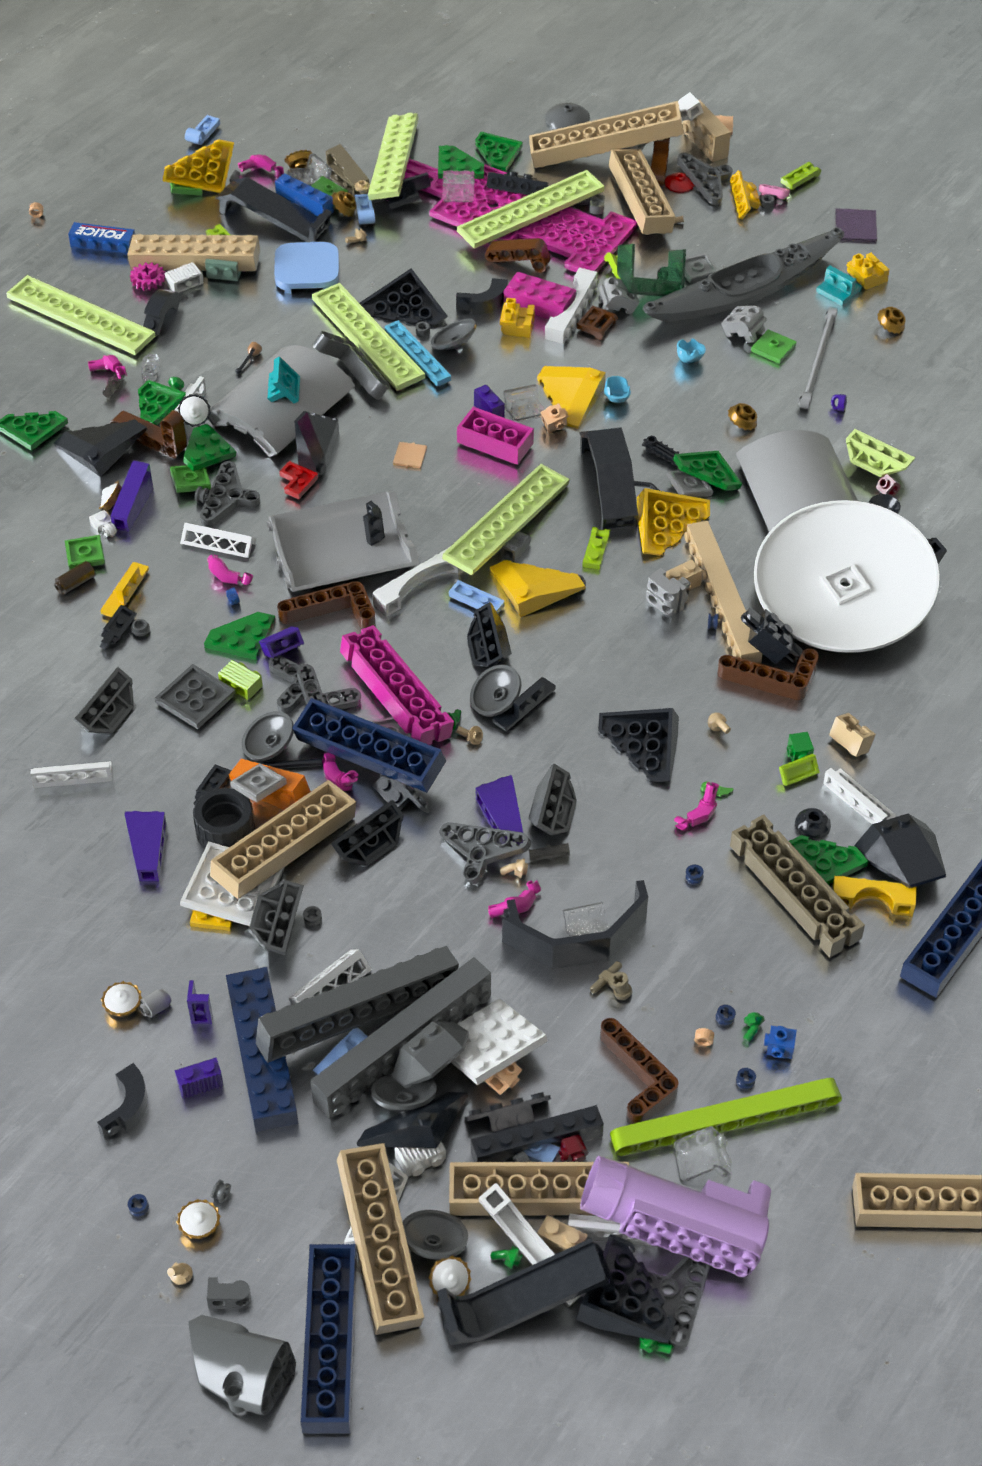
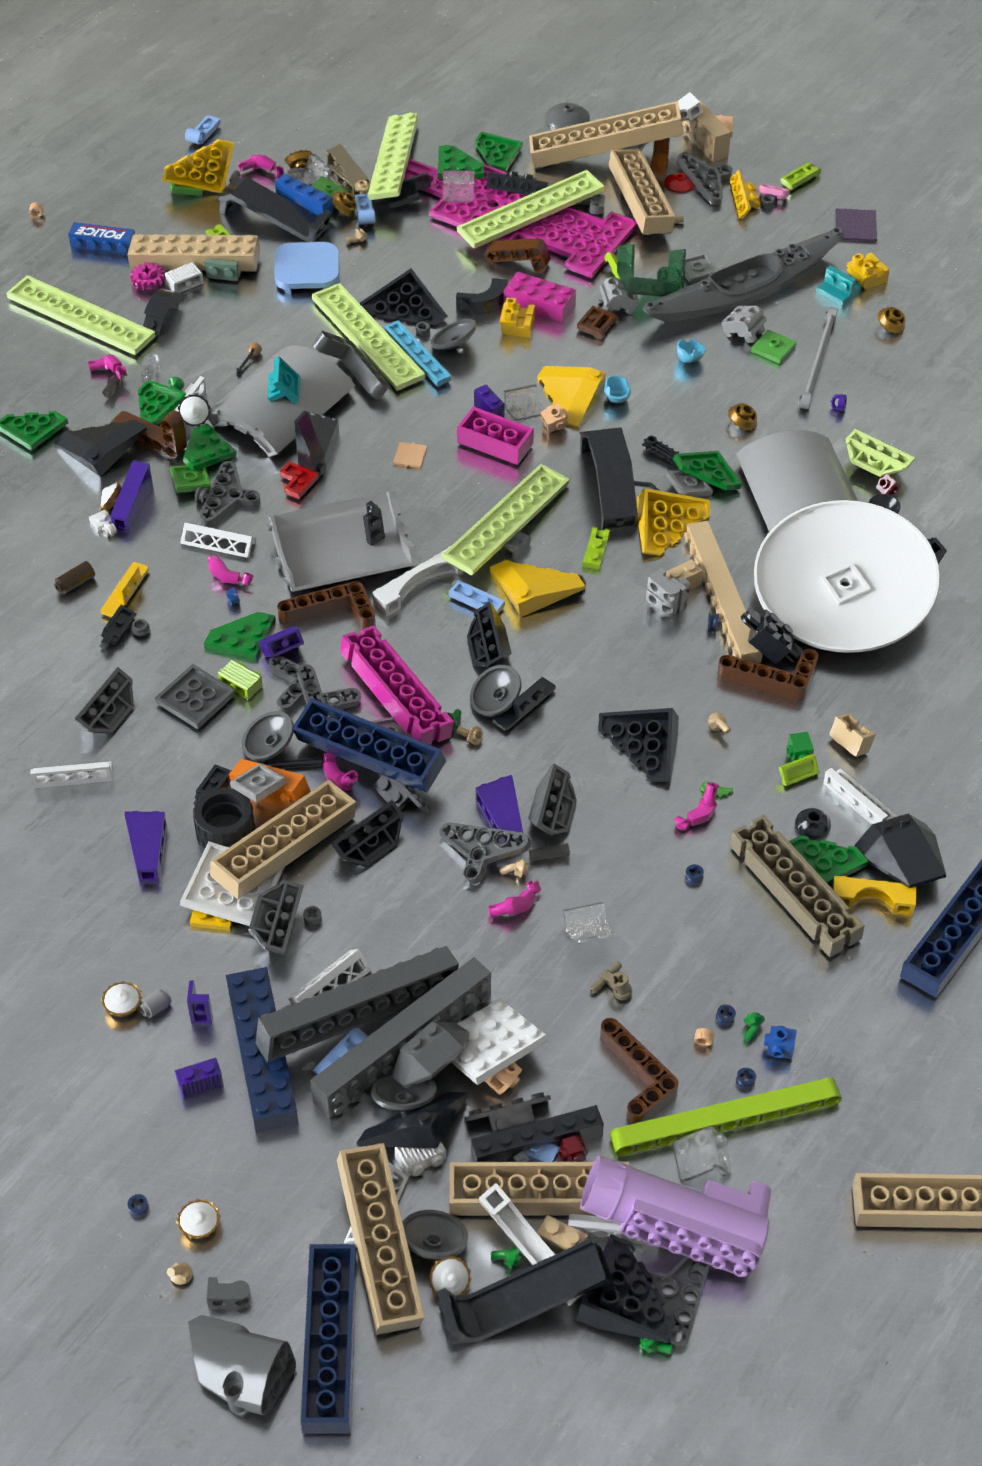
bright green plate [64,535,105,570] -> none
black arch [97,1063,148,1139] -> none
dark grey bush [211,1180,231,1203] -> none
black panel [502,880,648,969] -> none
white arch [545,268,599,344] -> none

